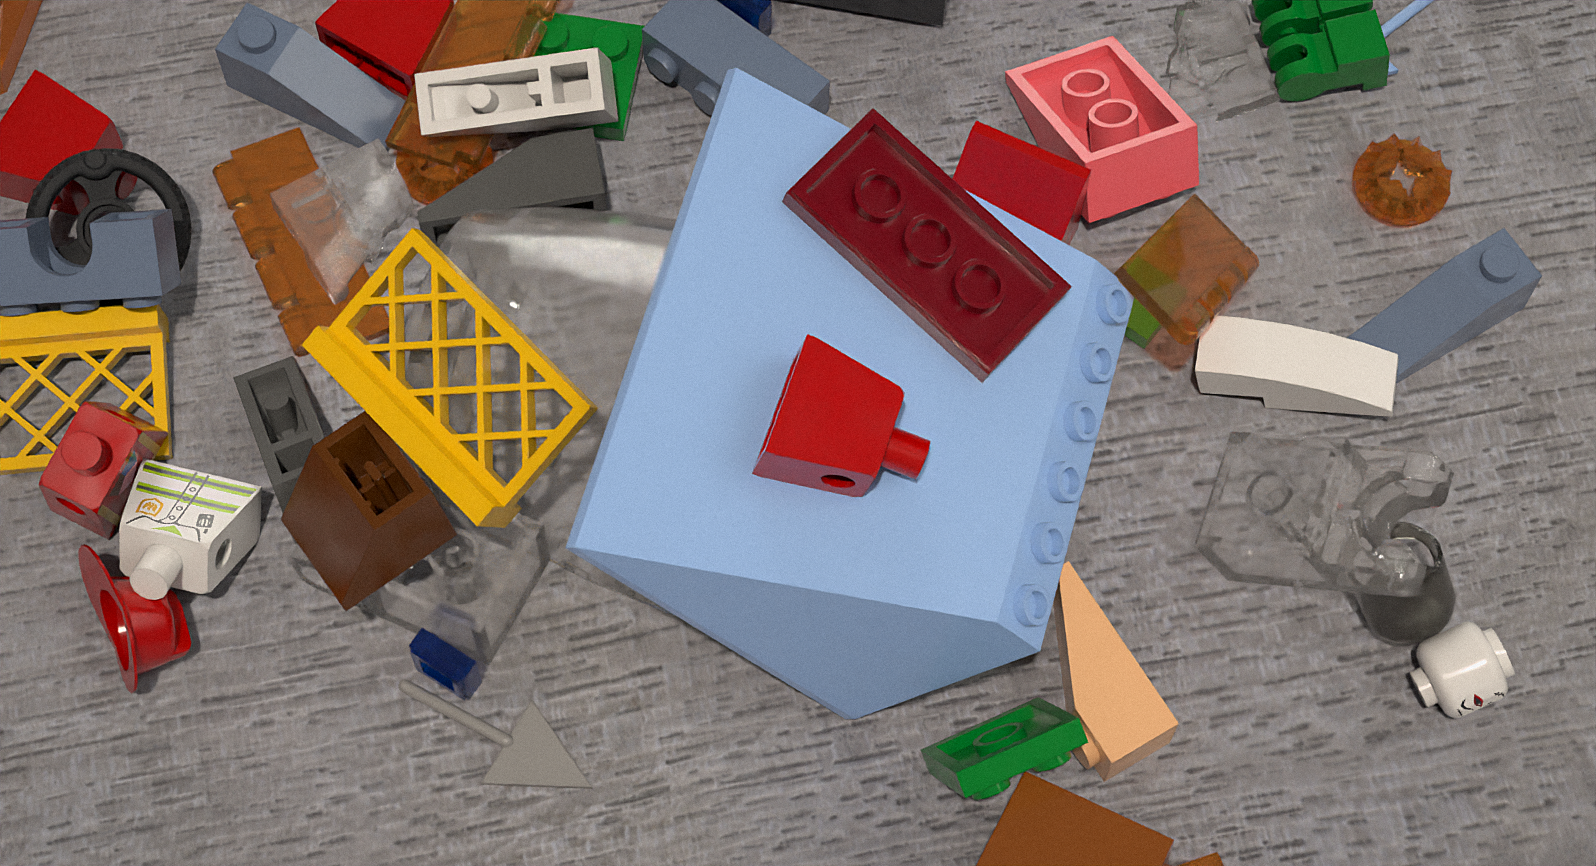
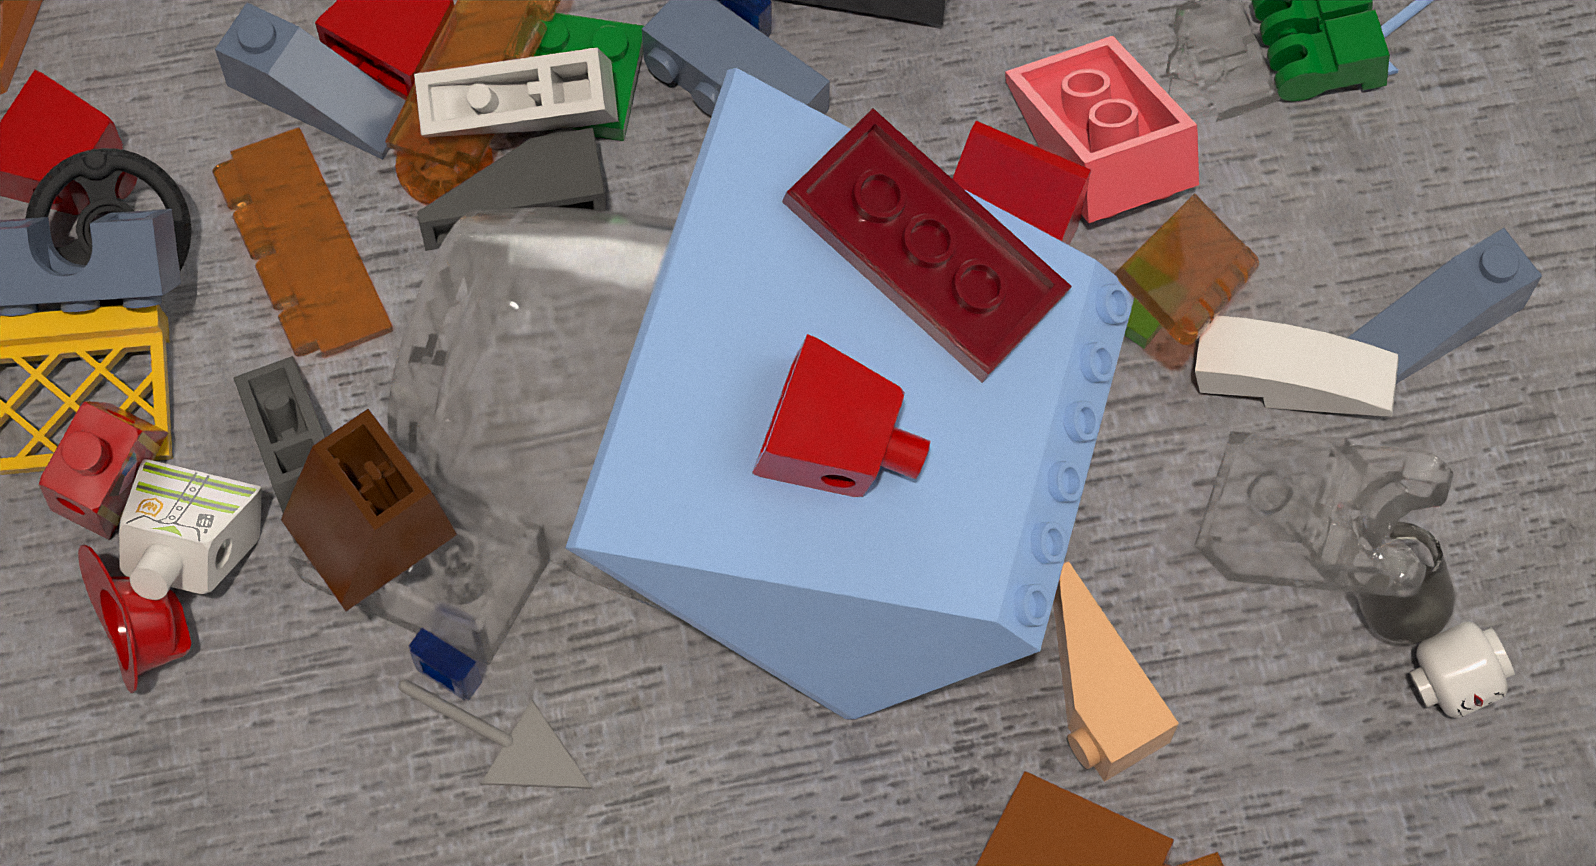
clear slope [270,138,414,304] -> none
yellow fence [302,228,598,528] -> none
green plate [920,697,1088,800] -> none
clear orange gear [1353,133,1452,226] -> none

